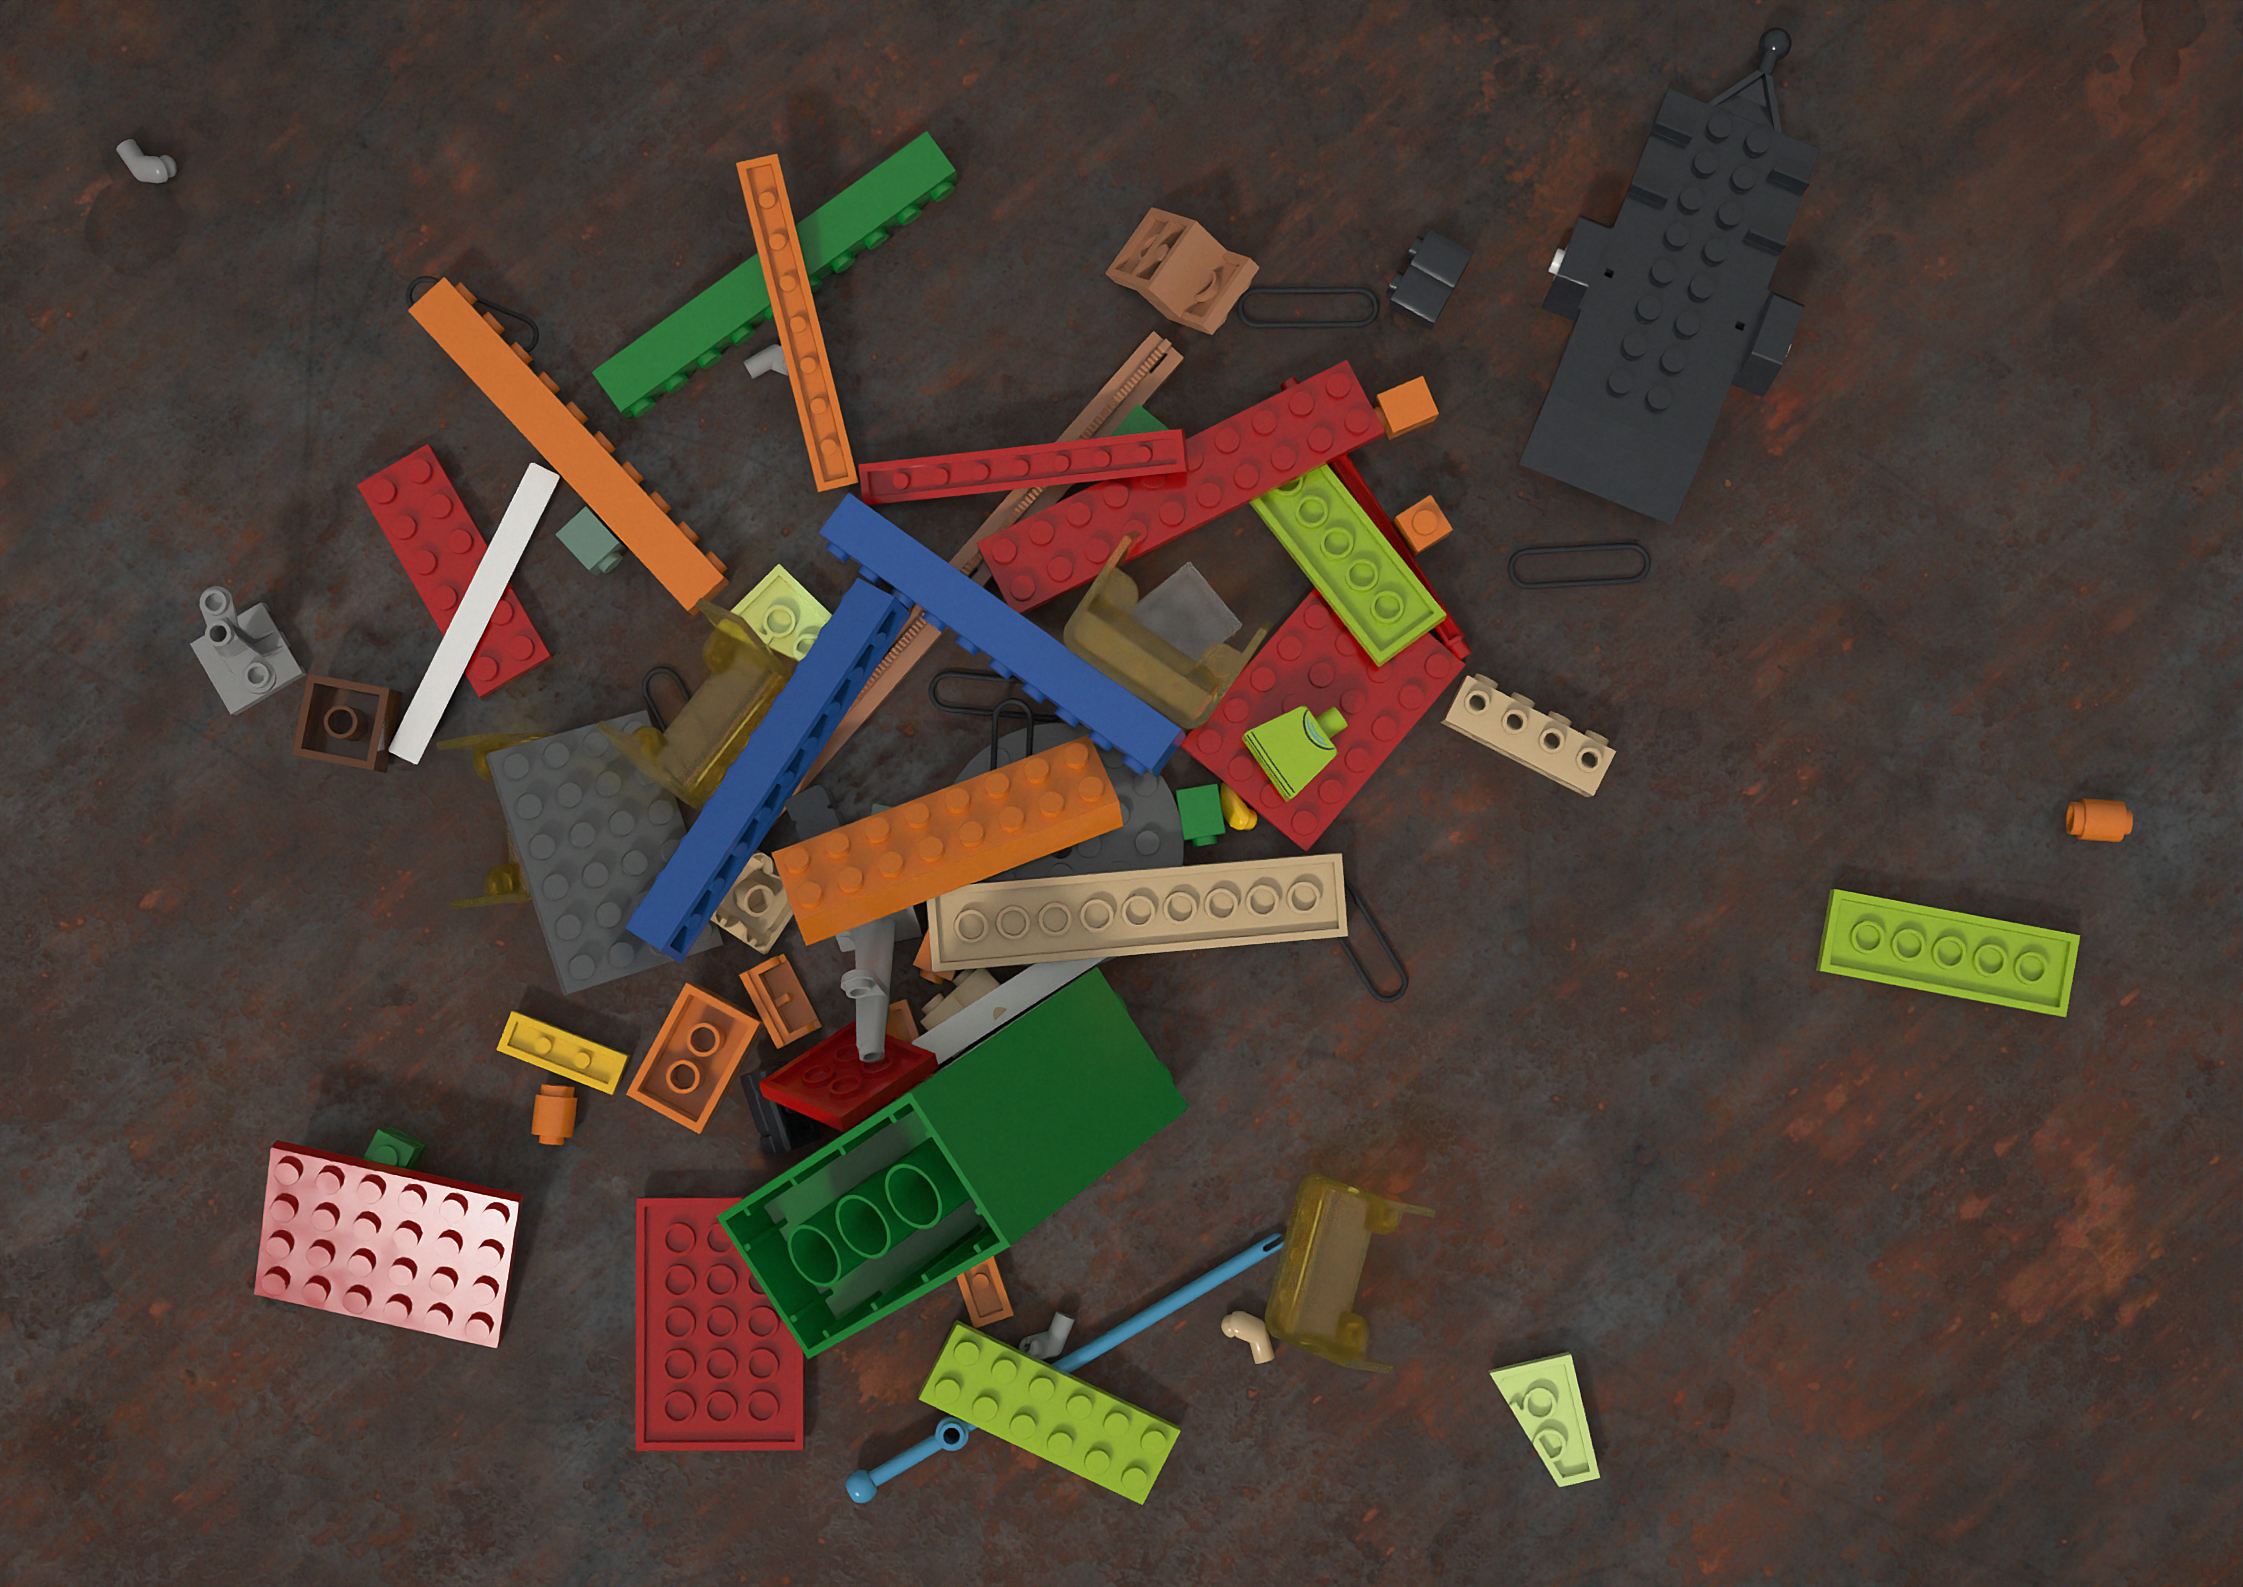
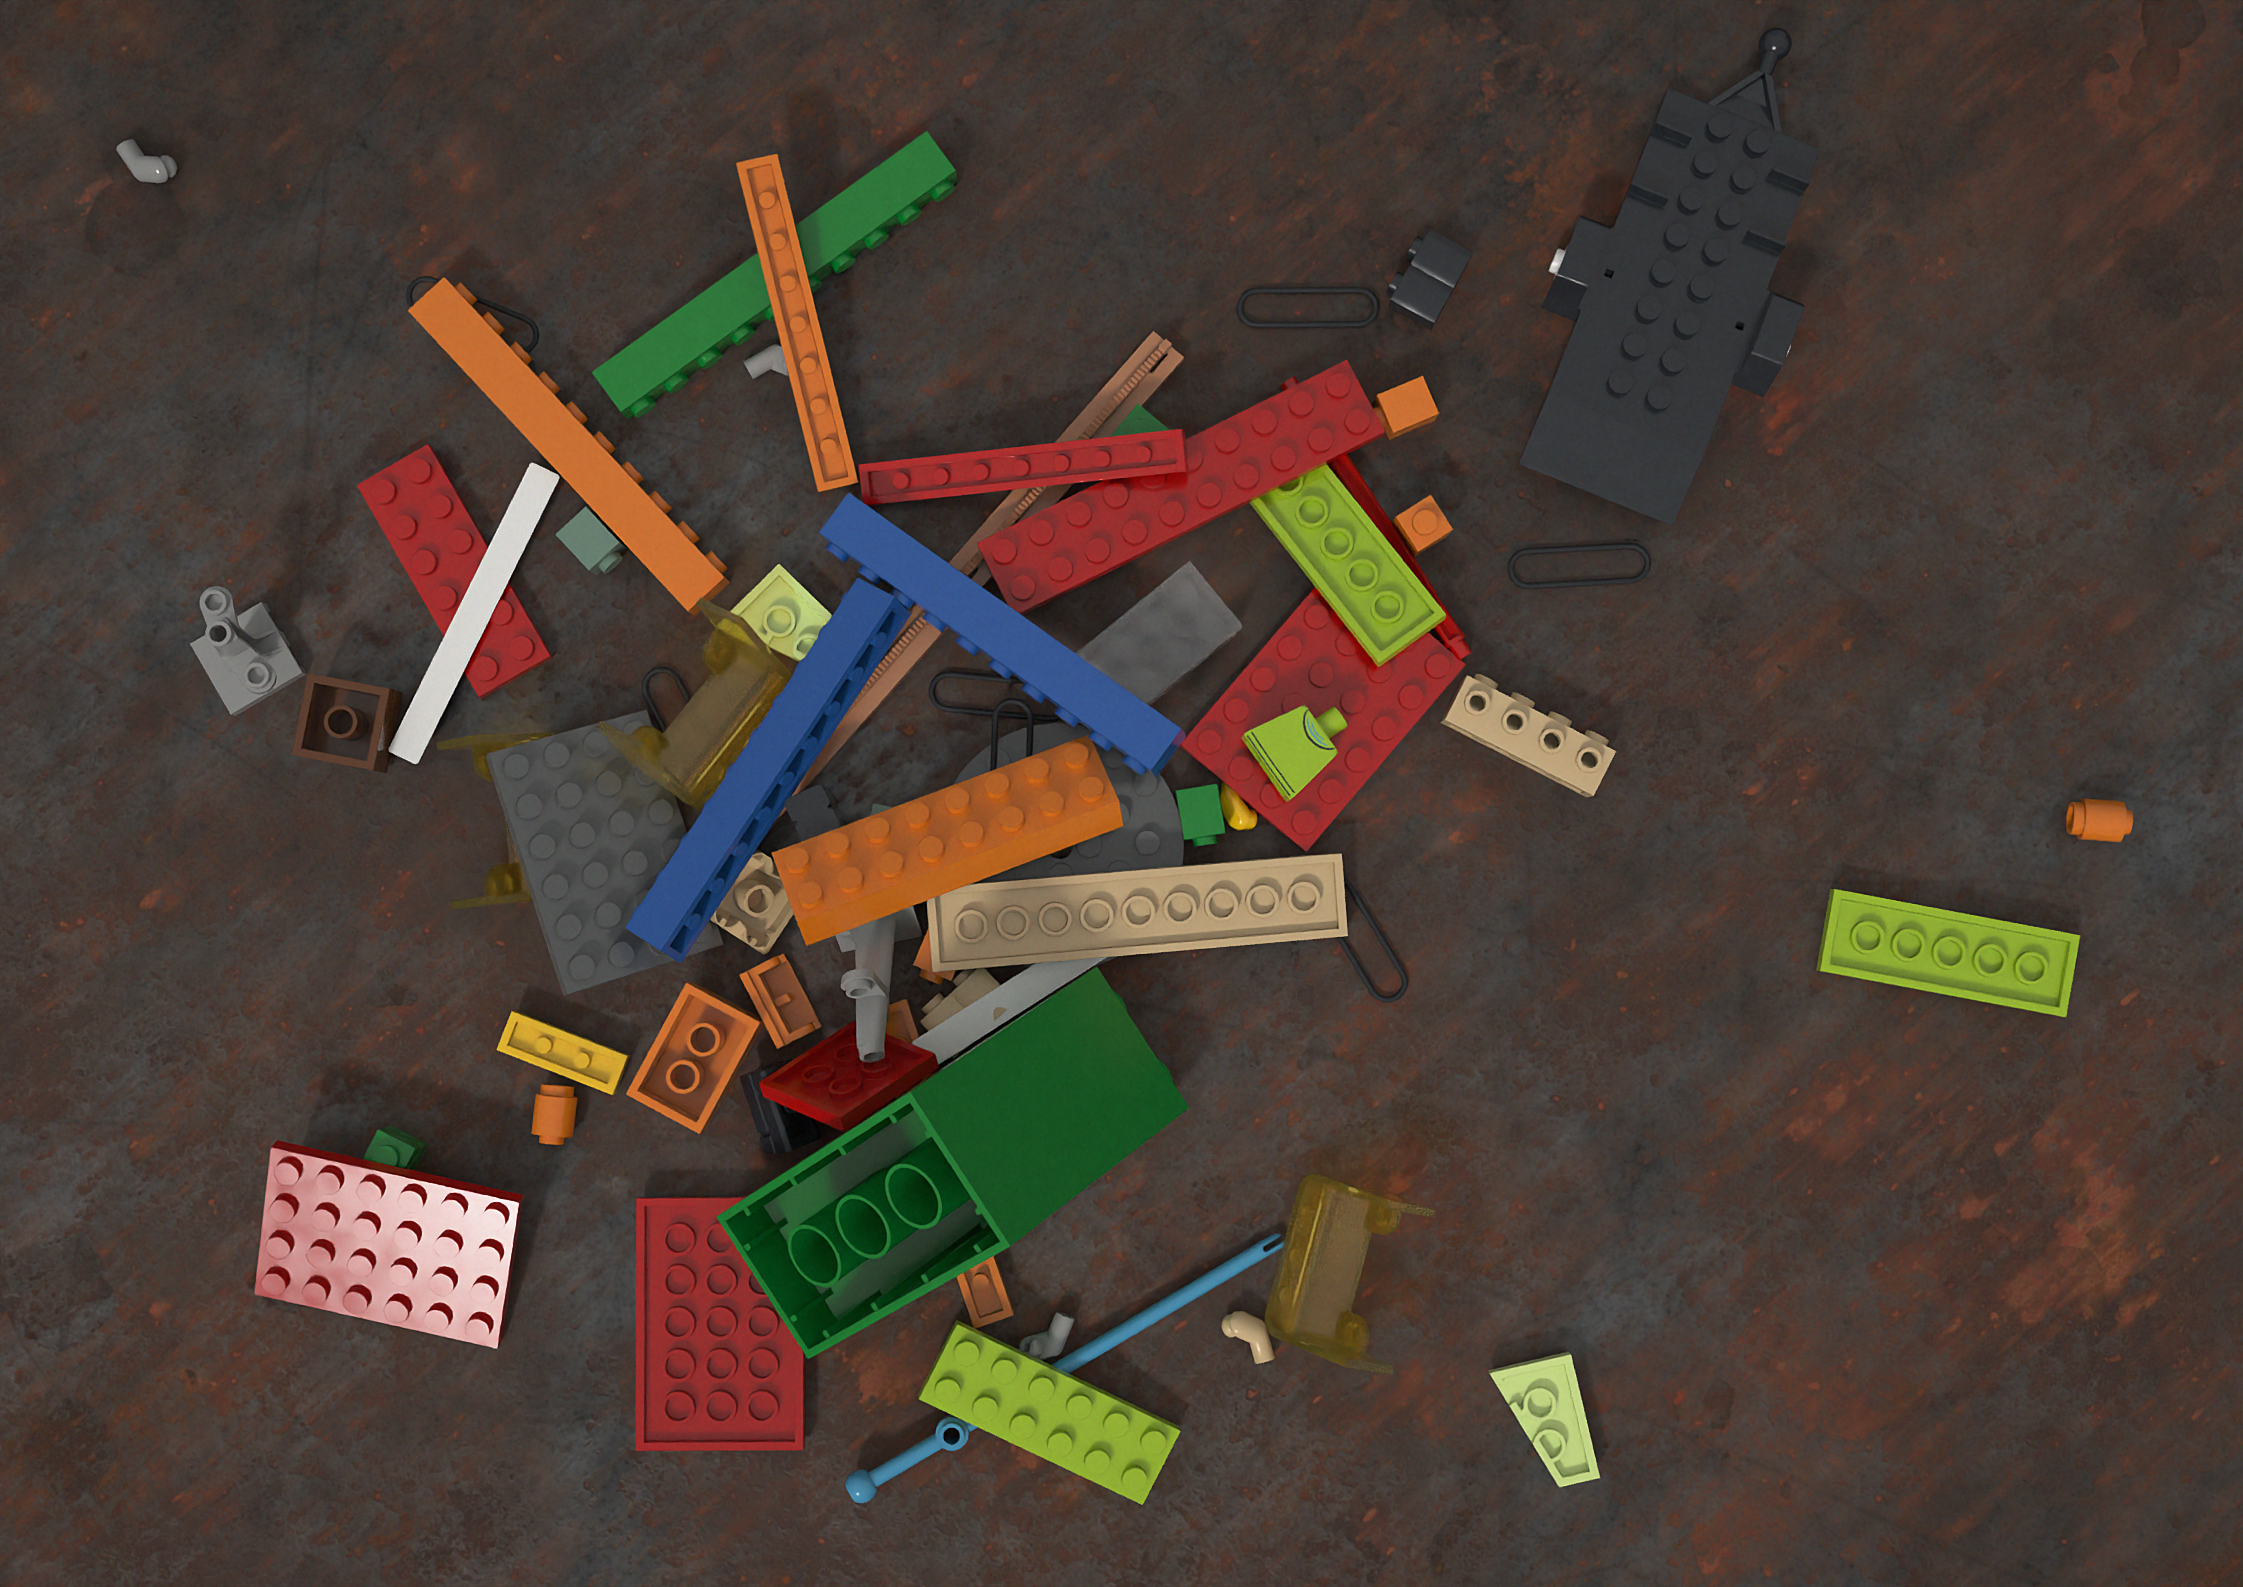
clear yellow windscreen [1063,530,1274,729] -> none
nougat bracket [1105,207,1260,335] -> none

